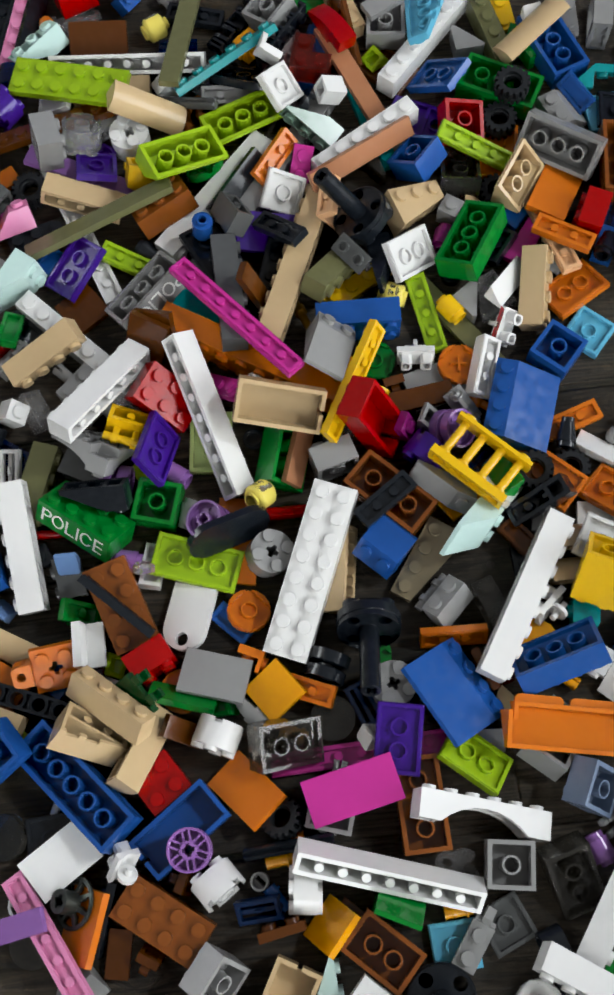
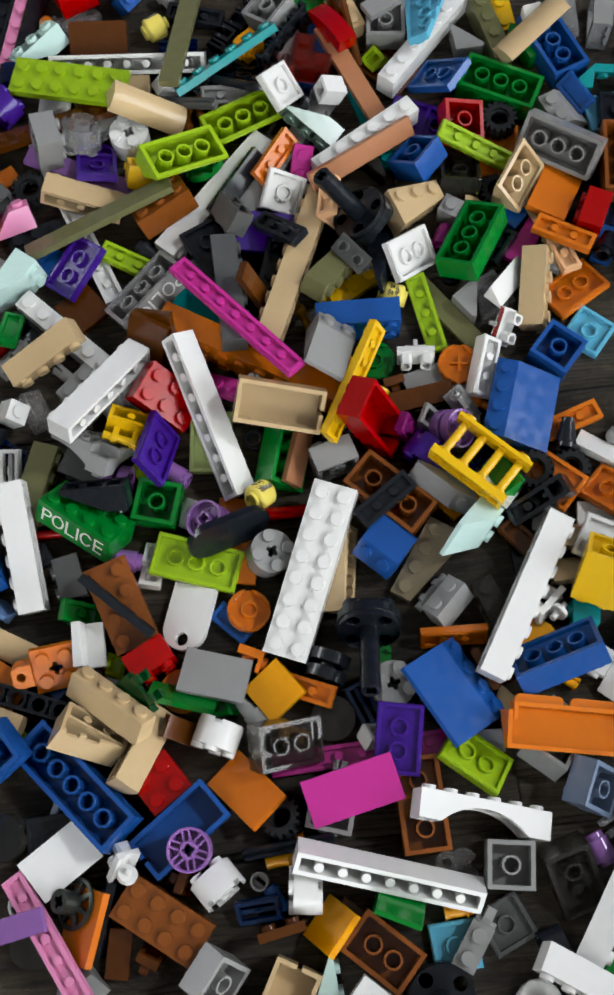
medium blue slope [53,552,81,576] -> none
clear tile [132,561,155,575] -> none
blue brick [192,212,213,241] -> none
white tile [253,31,283,66] -> none
yellow brick [436,294,466,325] -> none
black tyre [493,65,531,105] -> none

